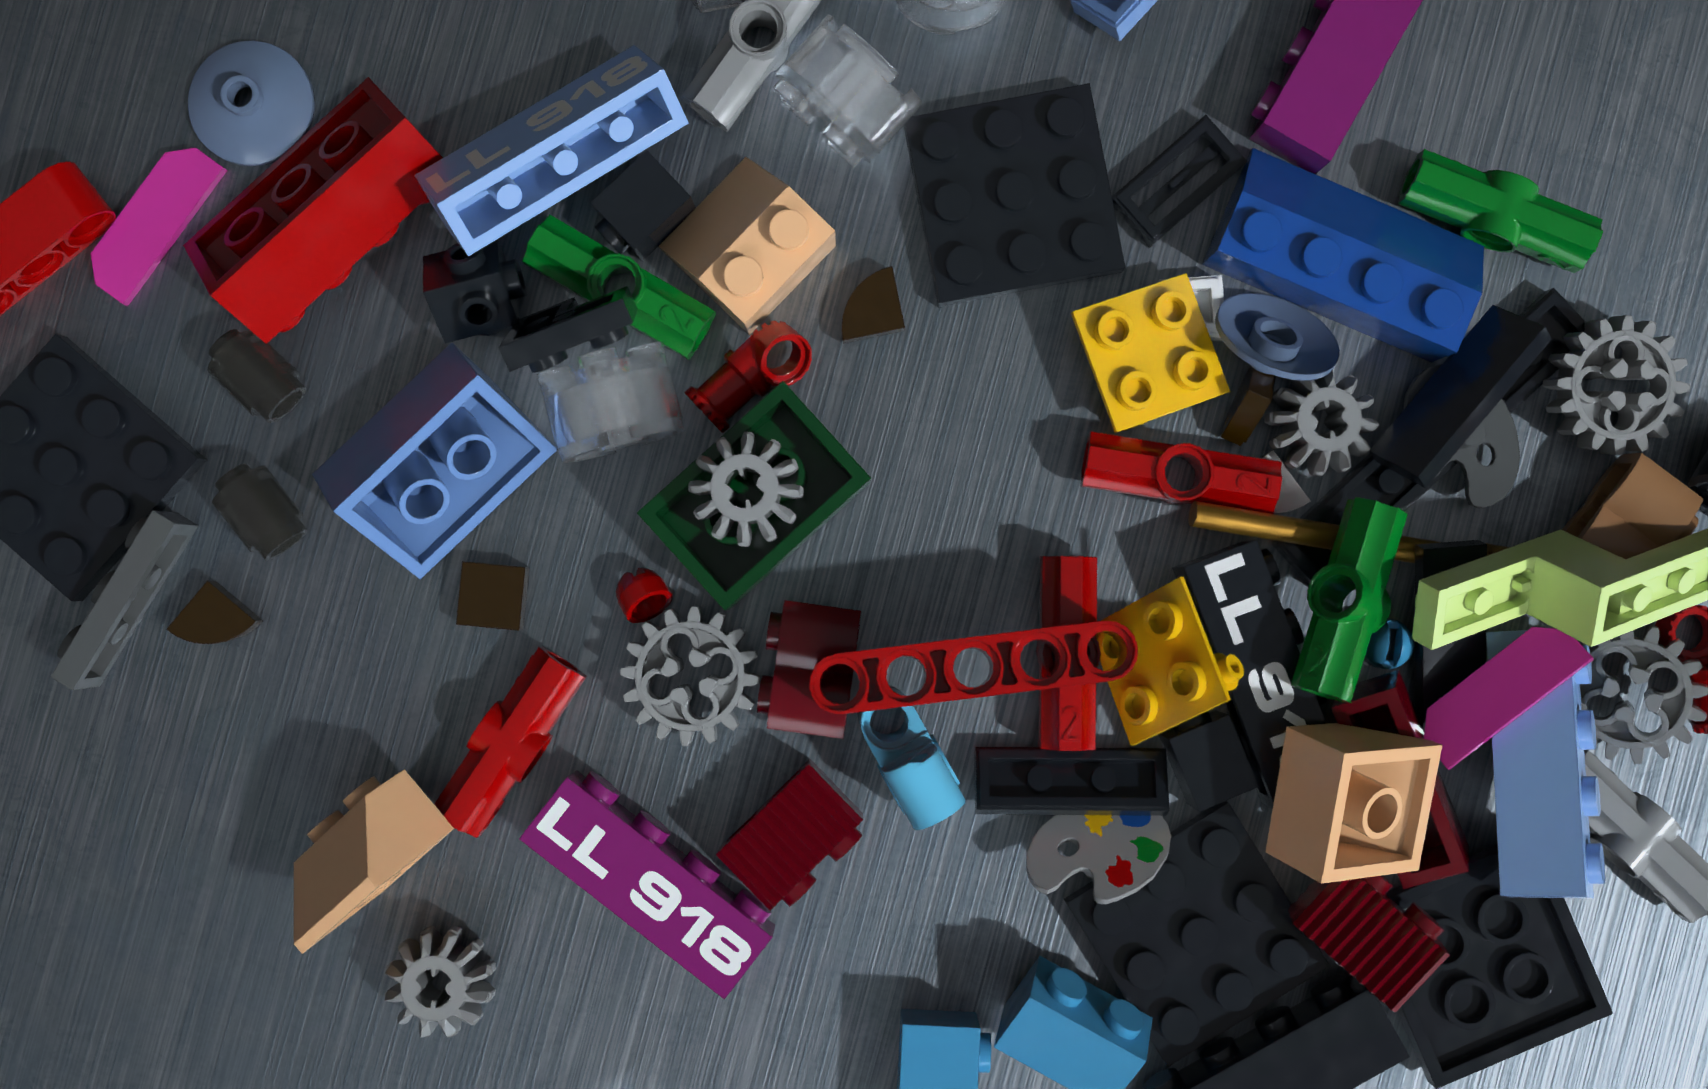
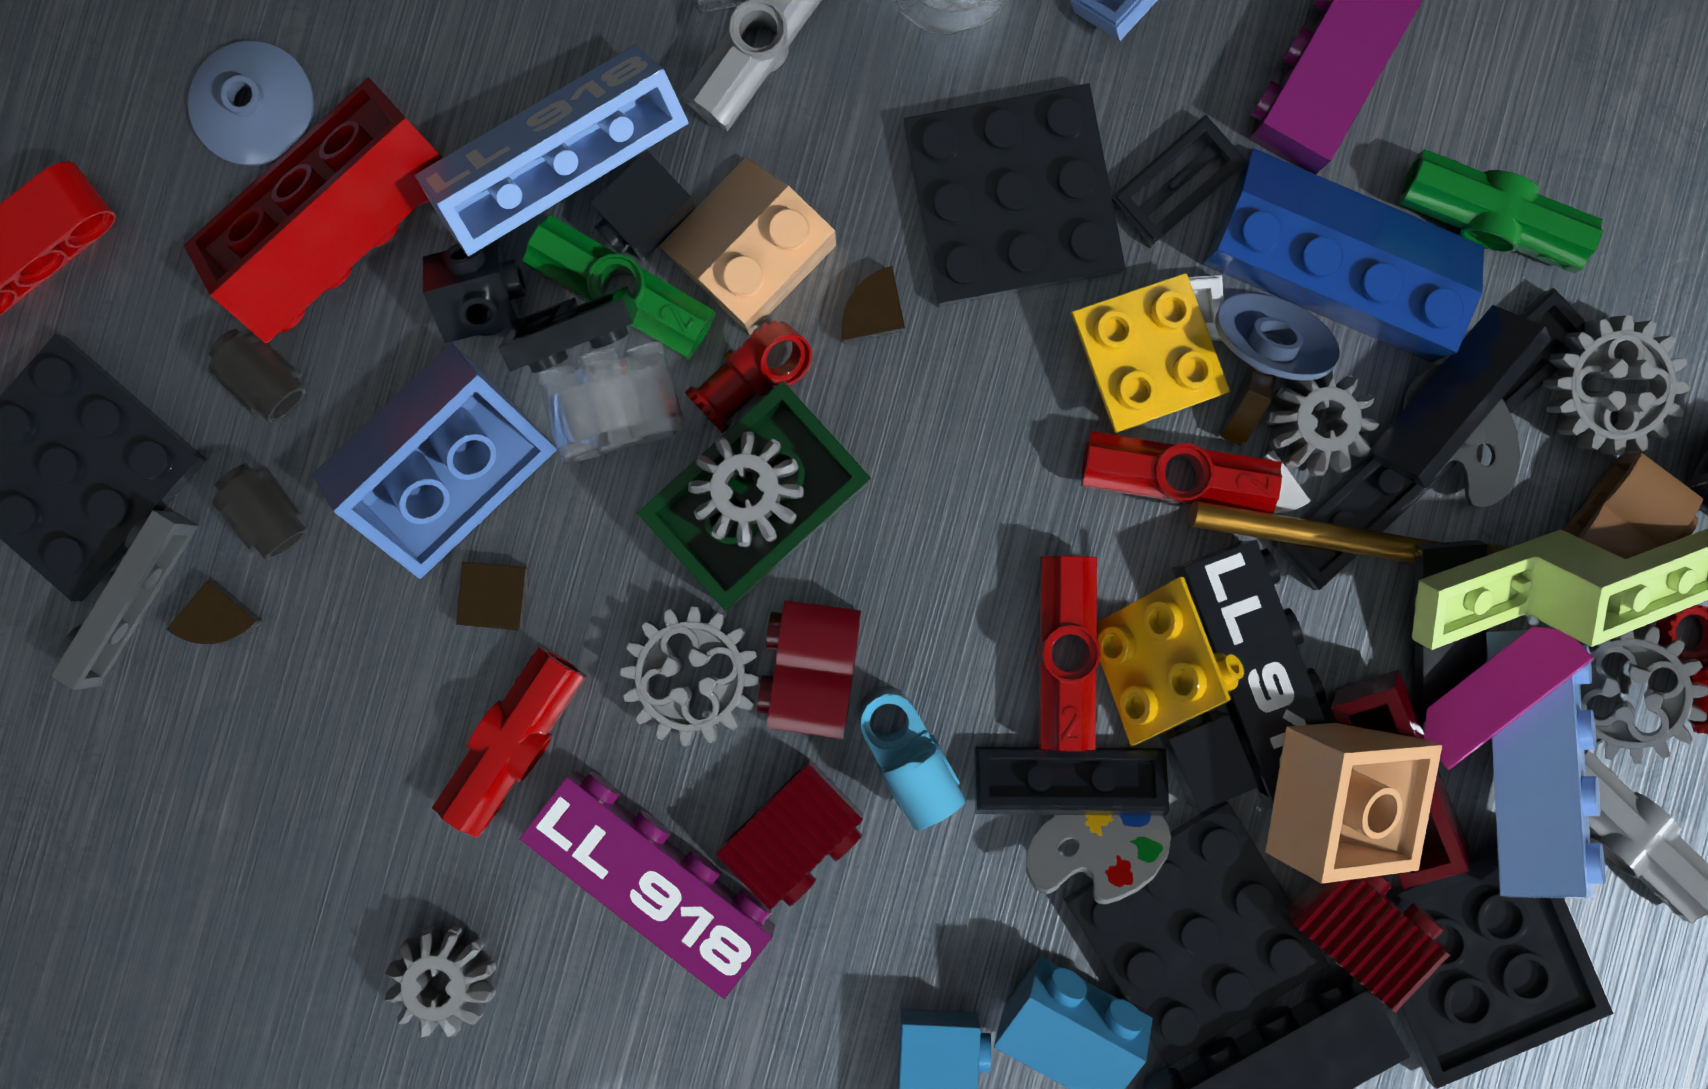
dark pink piece [90,147,228,306] -> none
light nougat slope [294,769,454,954] -> none
red hinge [616,567,672,623] -> none
clear brick [773,14,922,168] -> none
red beam [809,621,1138,714] -> none
green piece [1291,497,1408,703] -> none
dark azure hinge [1364,619,1415,669] -> none

